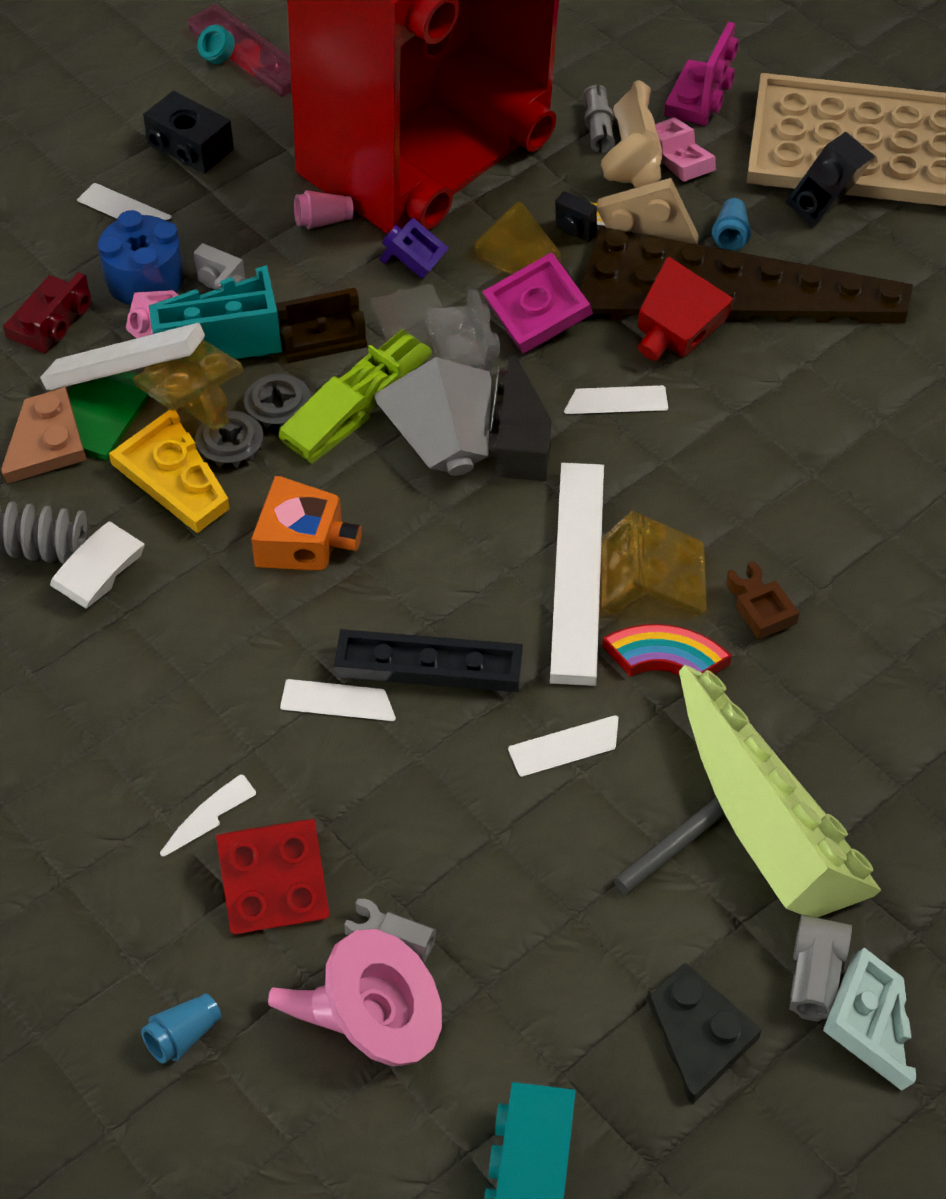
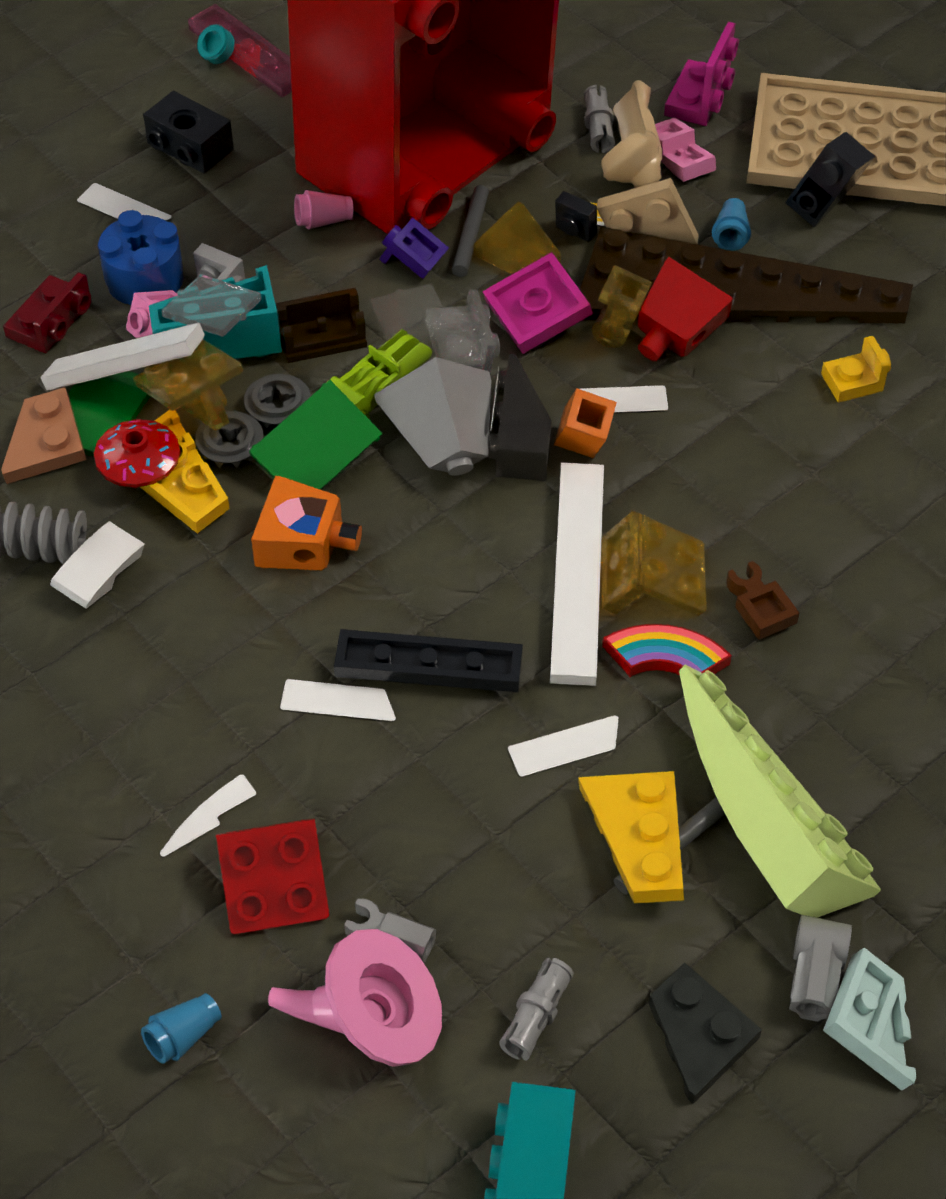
none -> red dish [93,419,181,488]
none -> clear piece [162,274,262,337]
none -> green piece [249,380,383,490]
none -> dark grey bar [452,185,489,277]
none -> light grey pin [499,958,574,1060]
none -> orange brick [554,388,617,458]
none -> yellow wing [578,771,684,903]
none -> clear yellow leg [592,265,652,348]
none -> yellow bracket [821,336,891,403]

